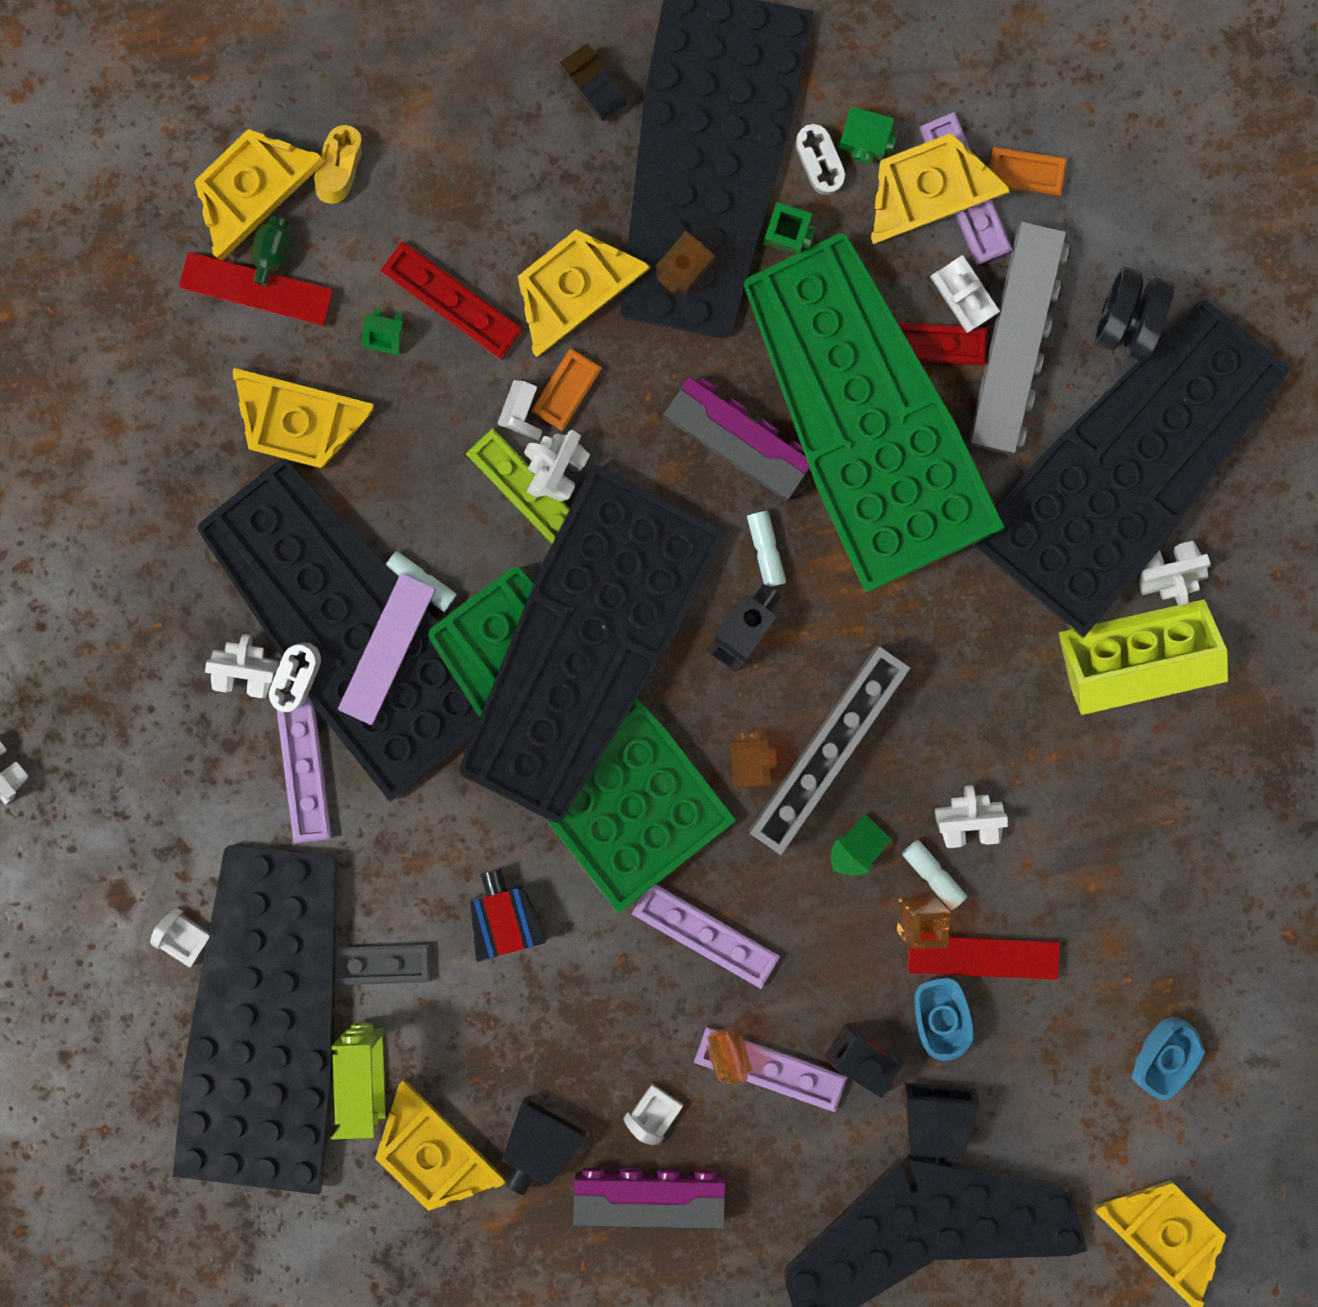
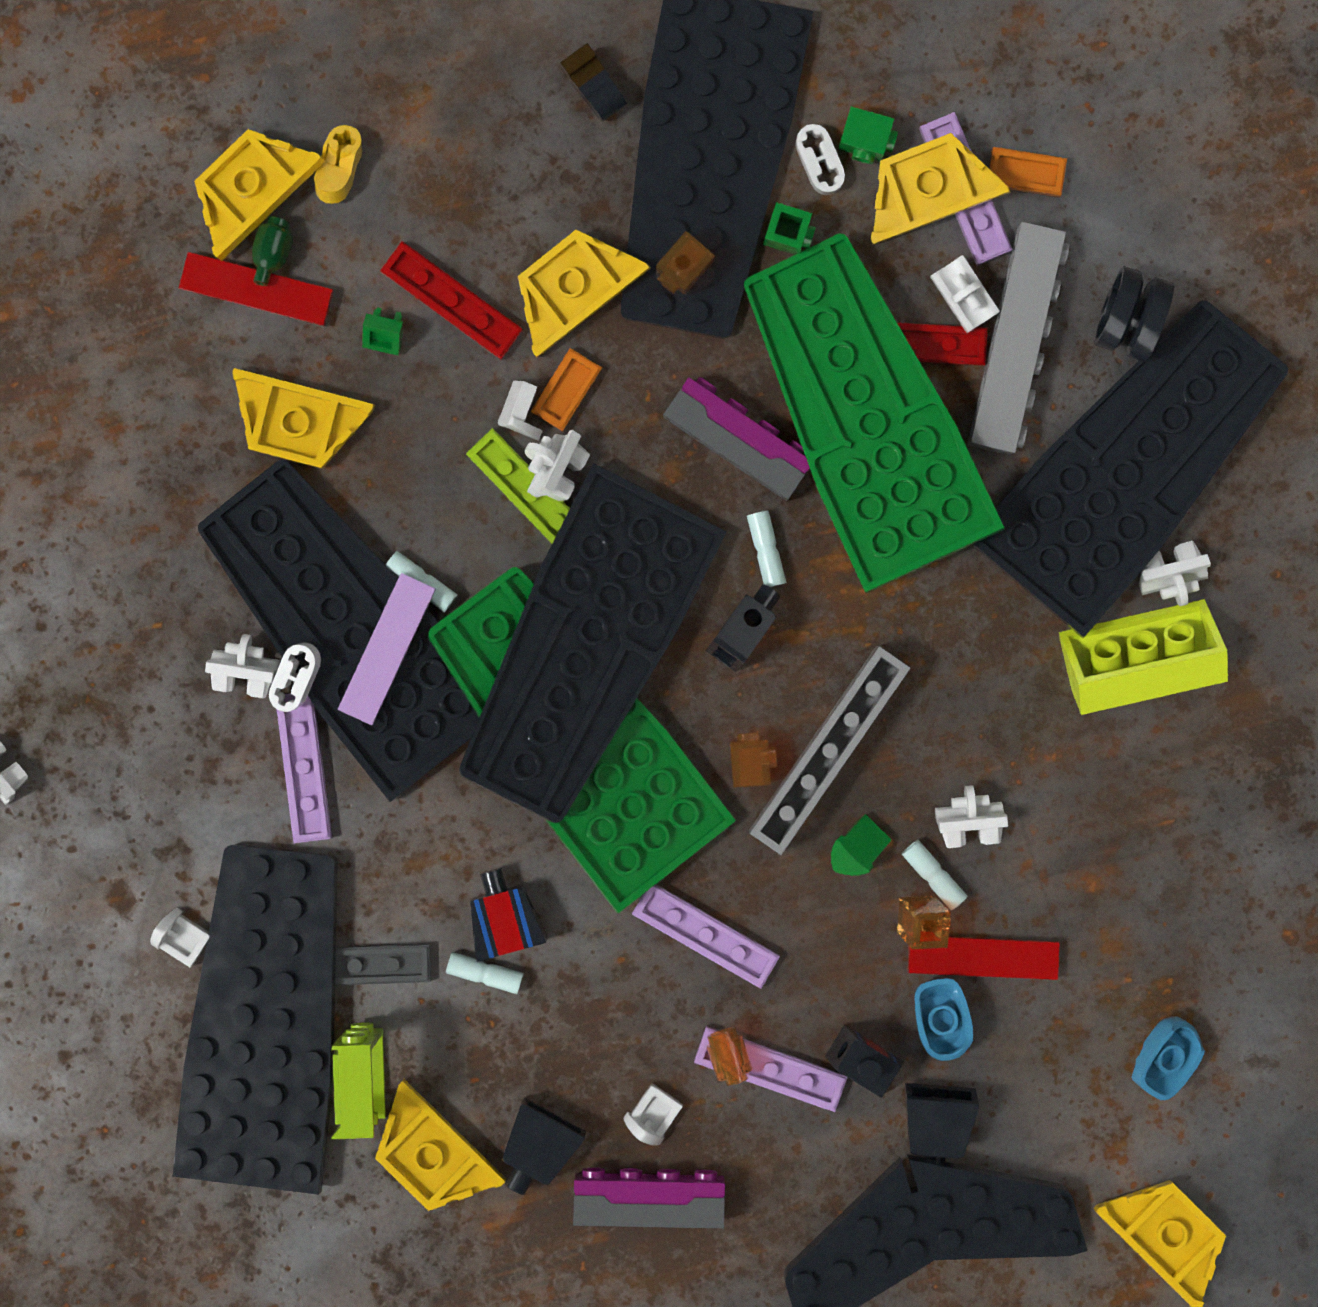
none -> light aqua piece [446,952,524,994]

